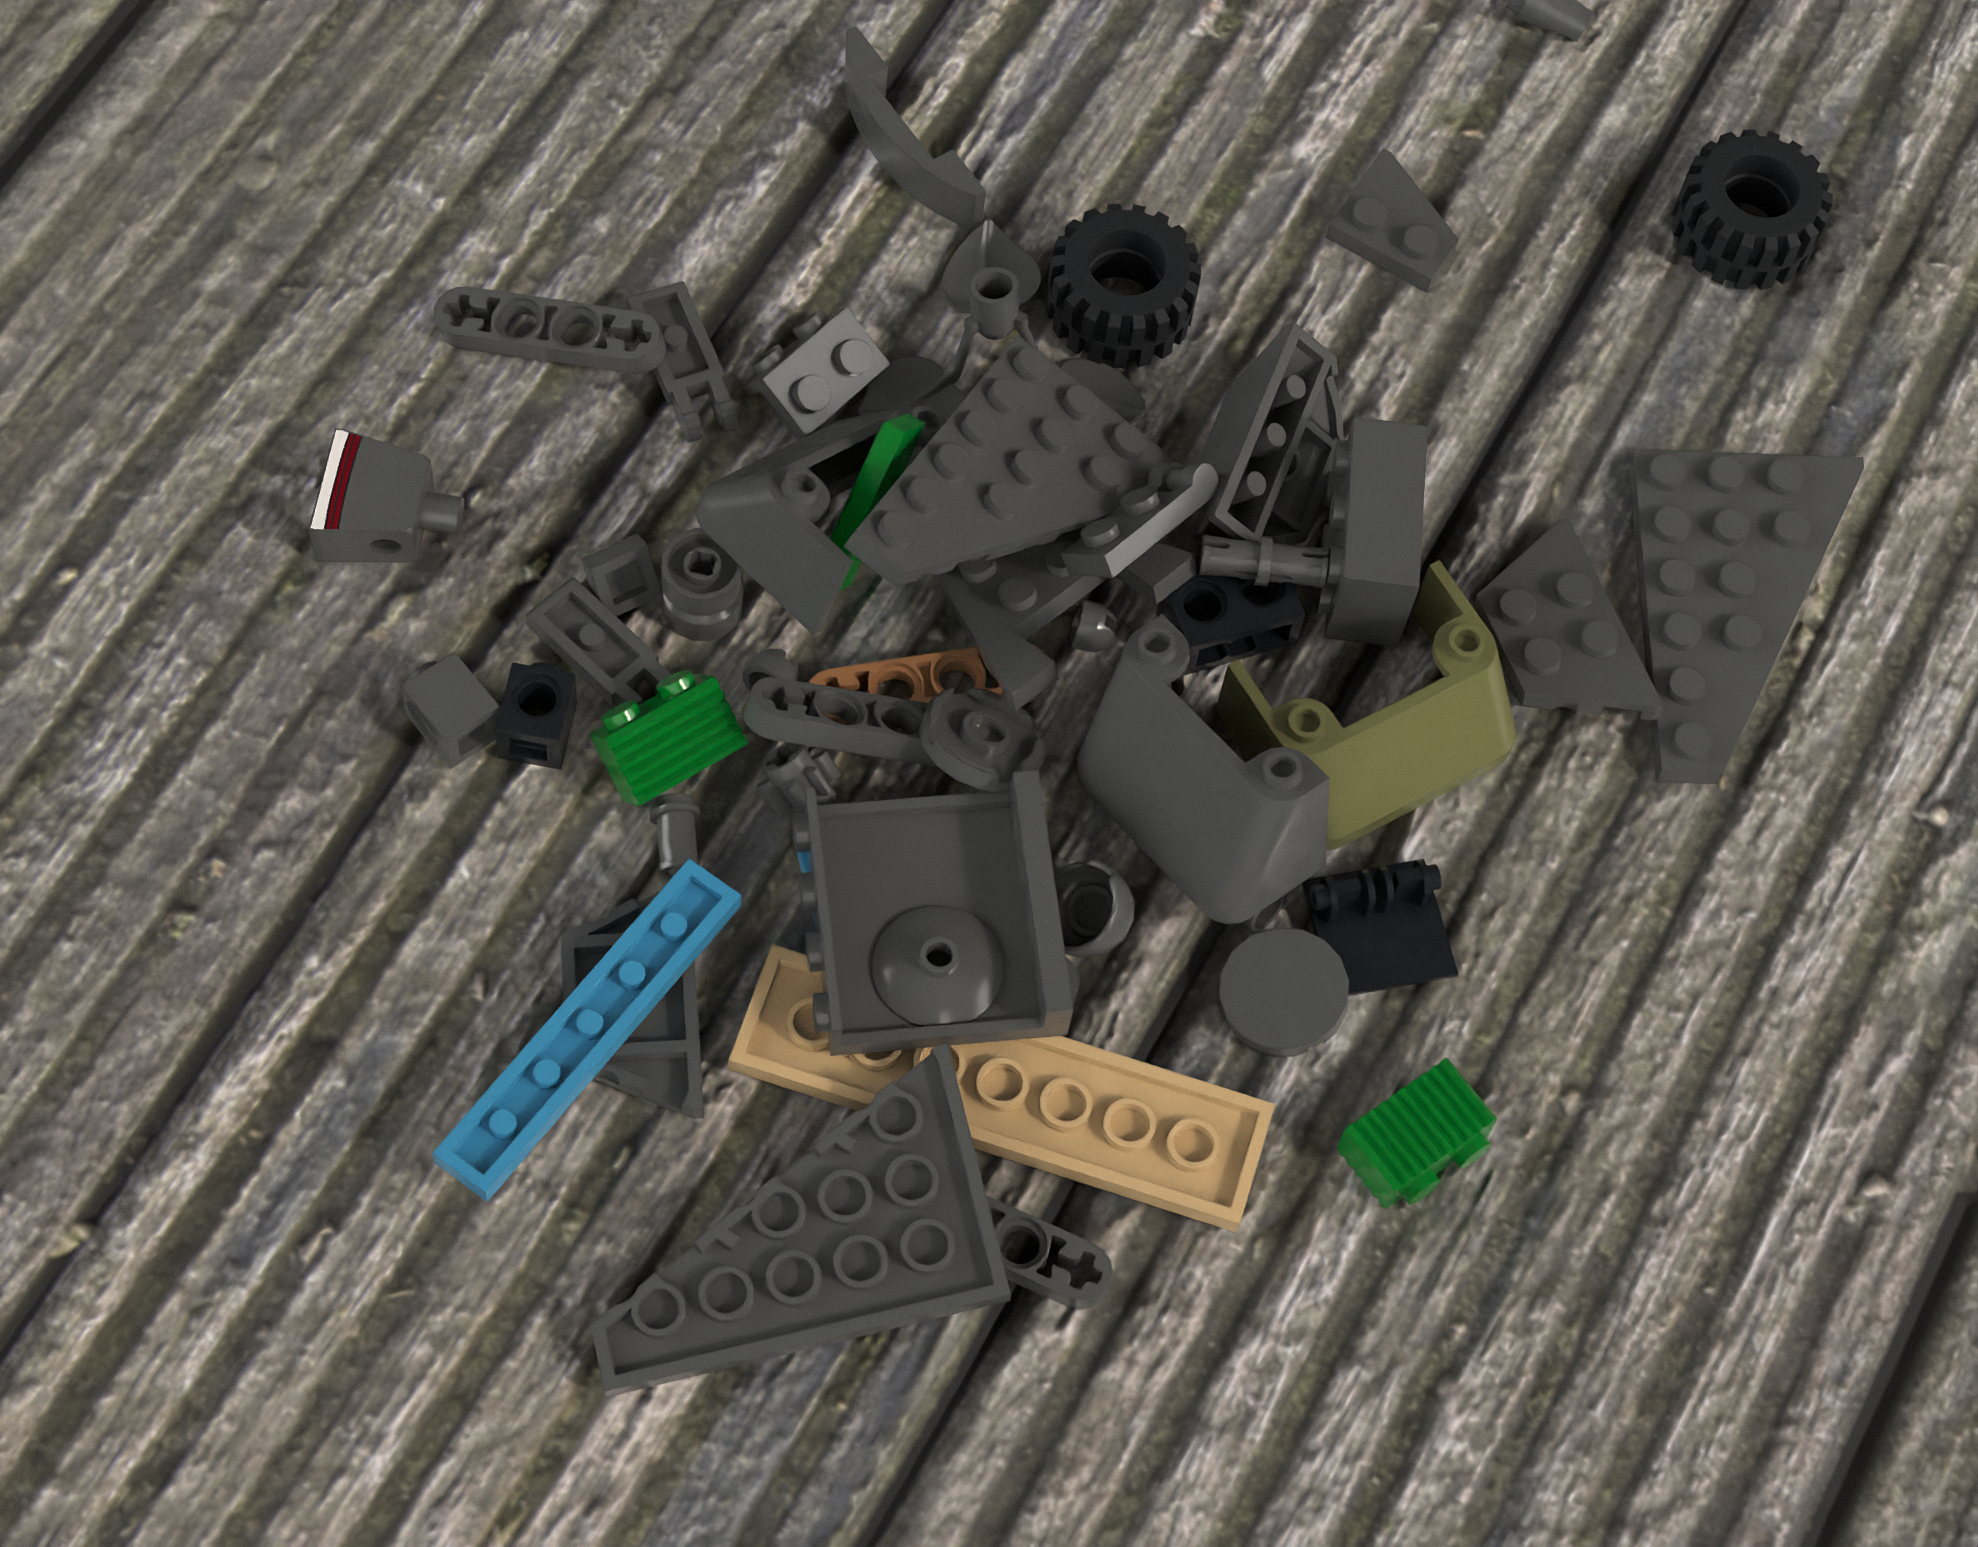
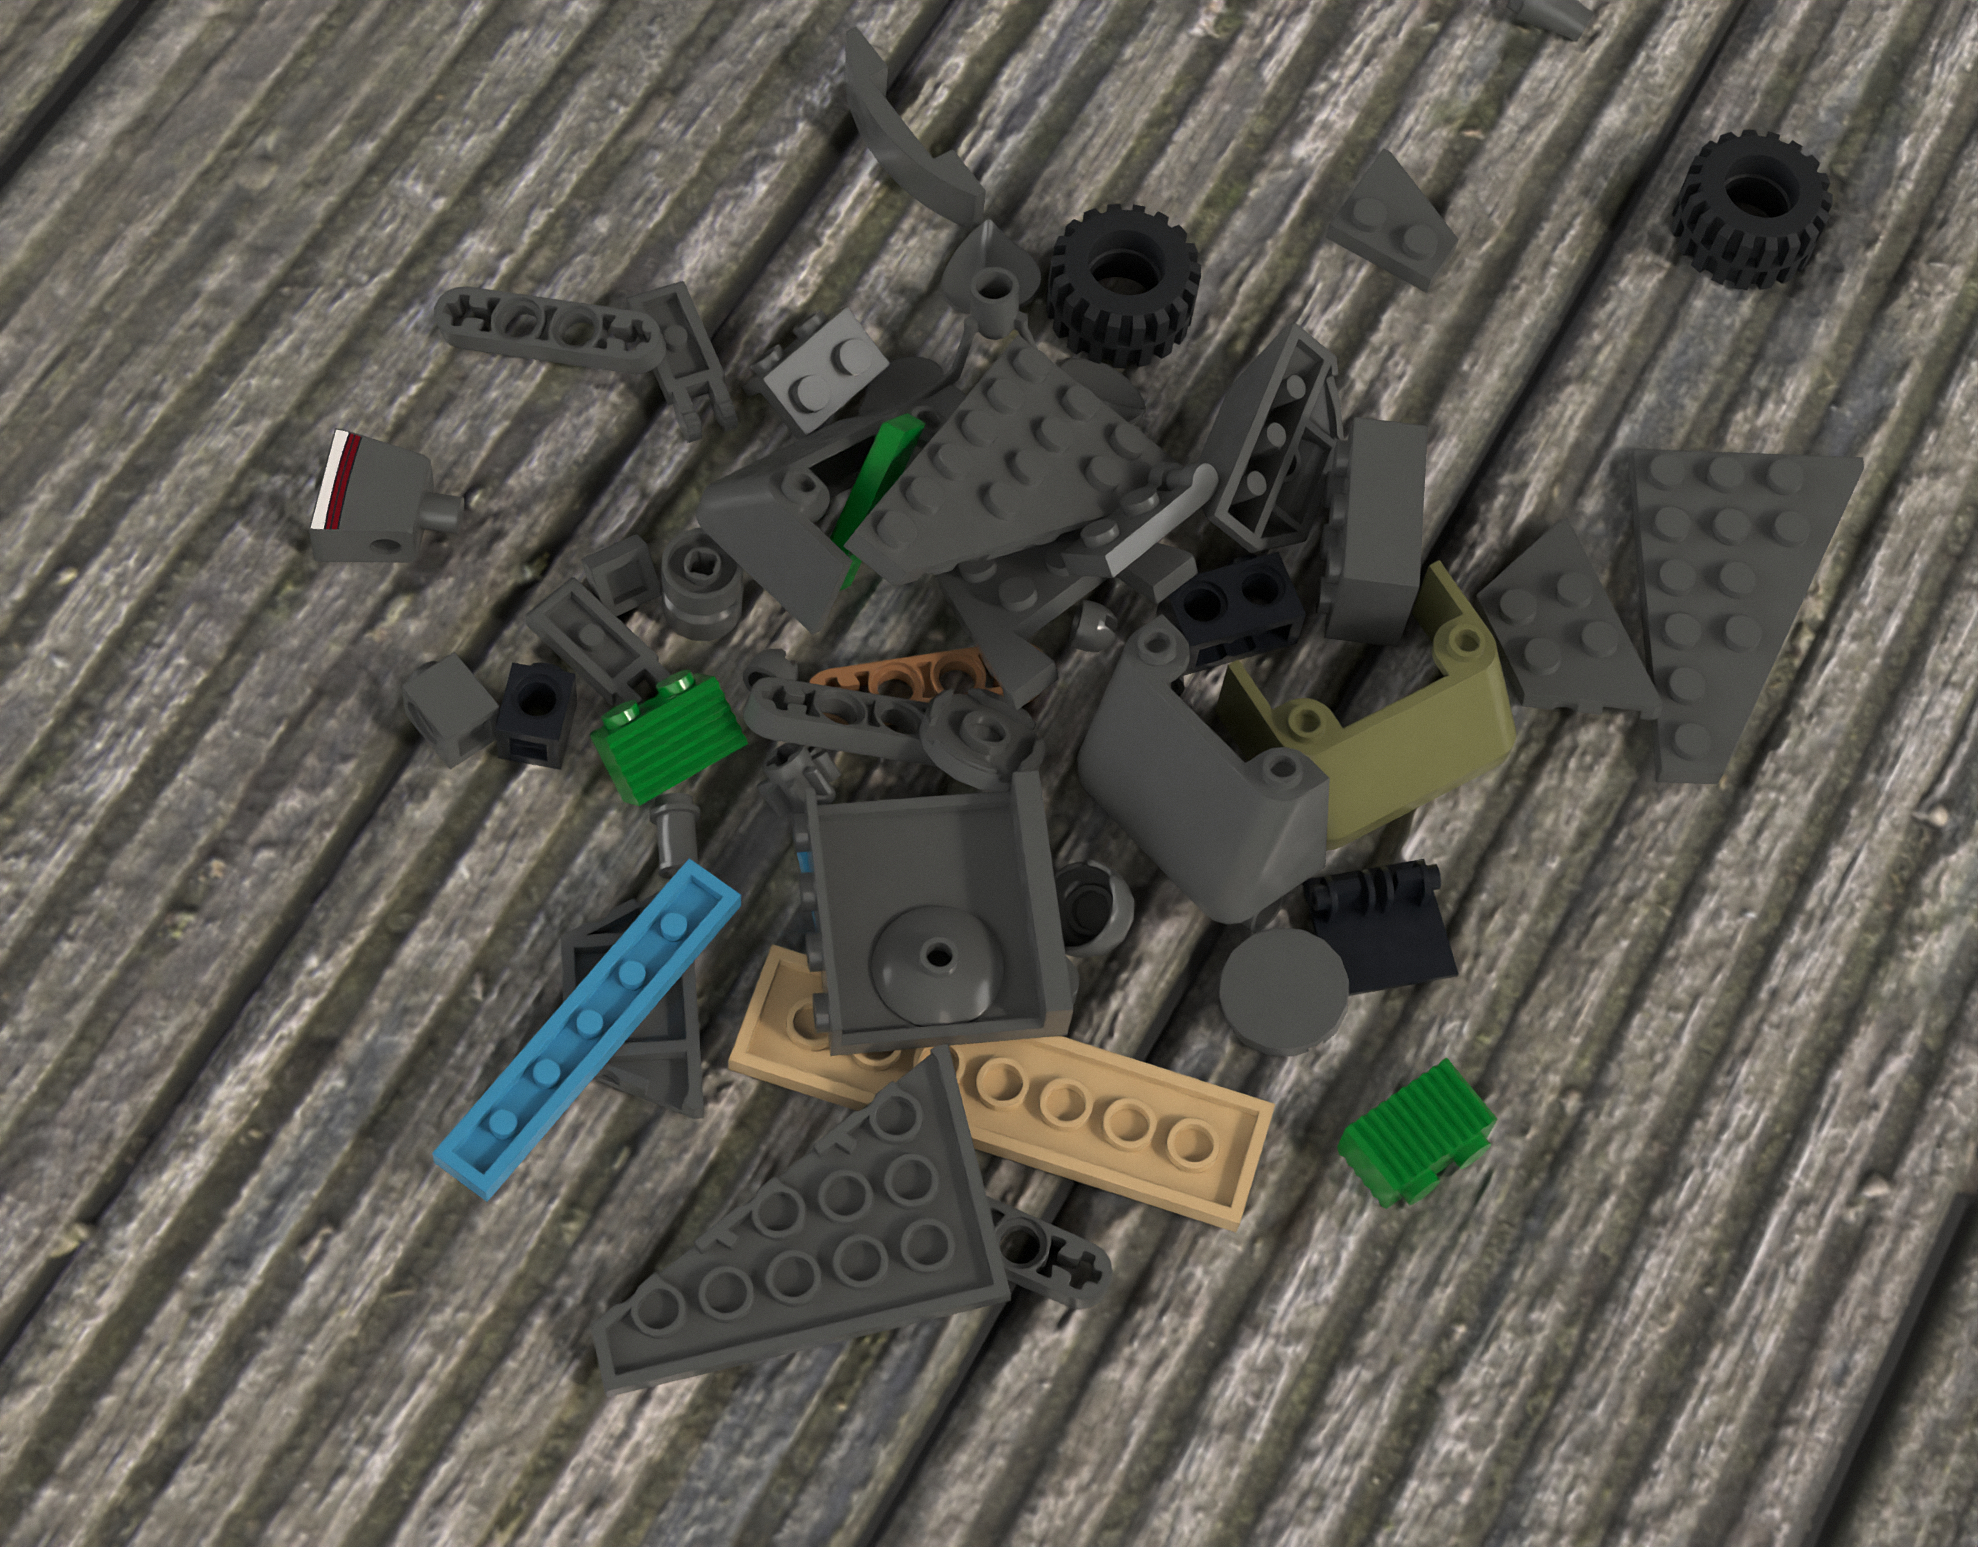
dark grey pin [1198,535,1329,588] -> none

